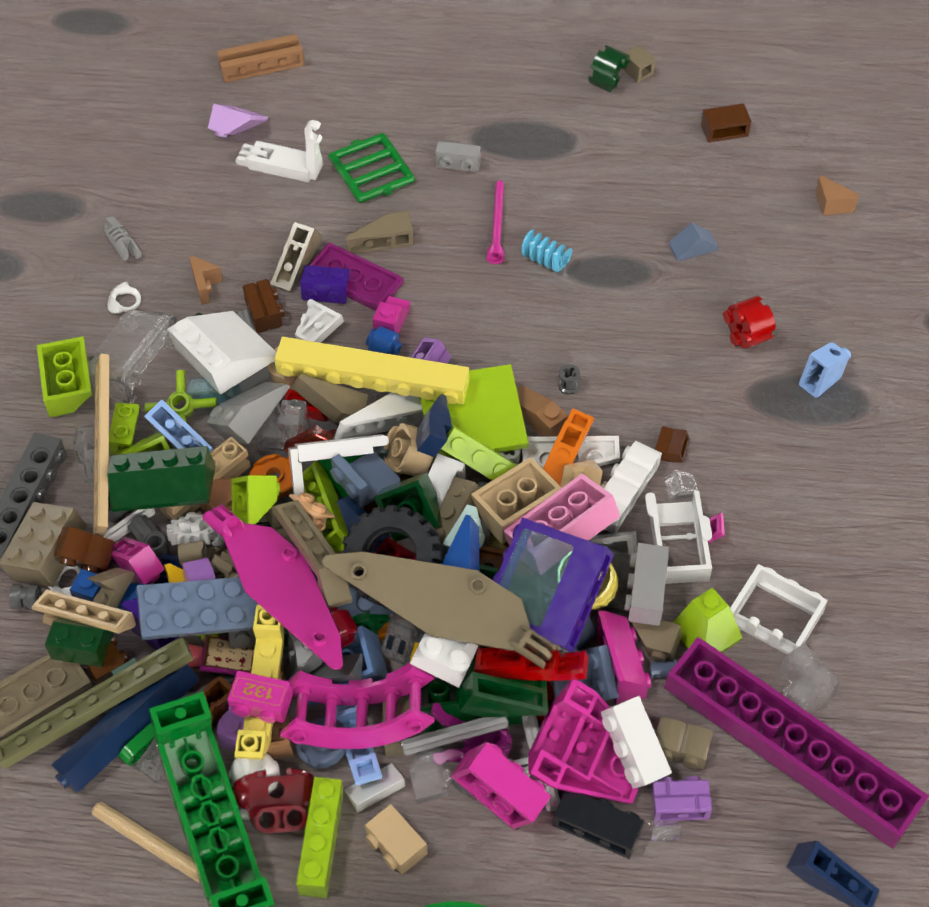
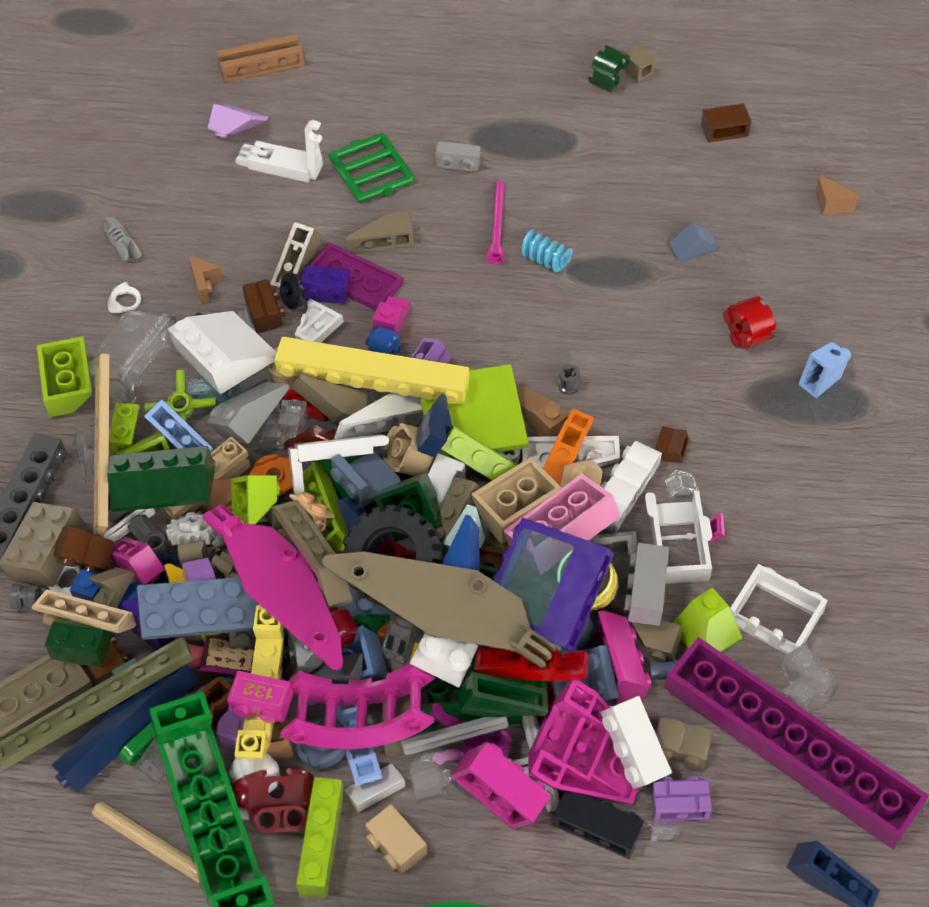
none -> black gear [280,272,305,309]

